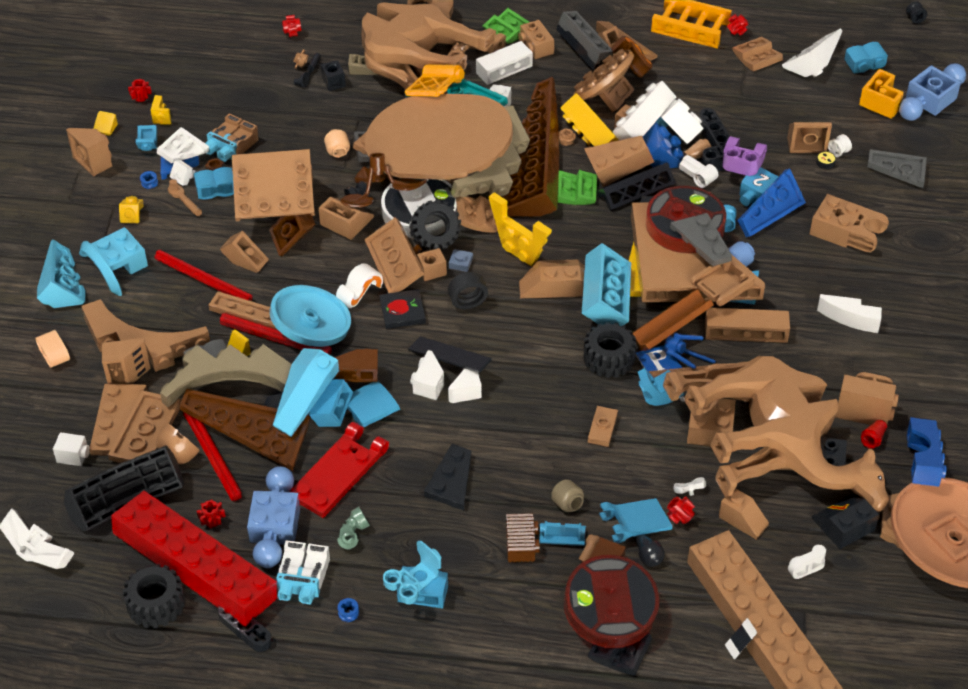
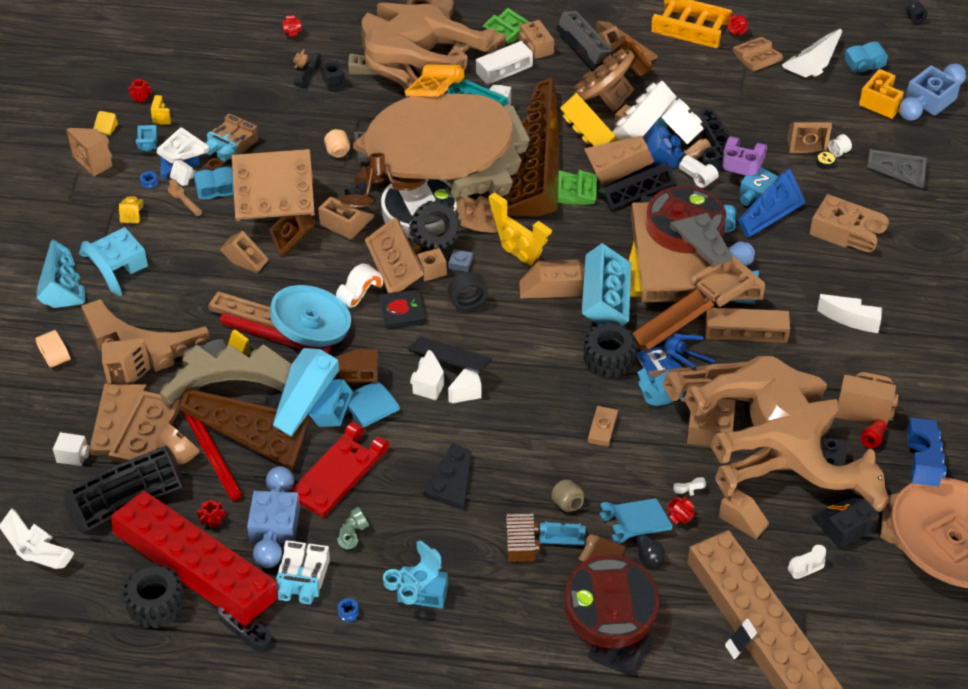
red axle [154,250,253,301] -> none
medium nougat plate [559,129,576,146] -> none

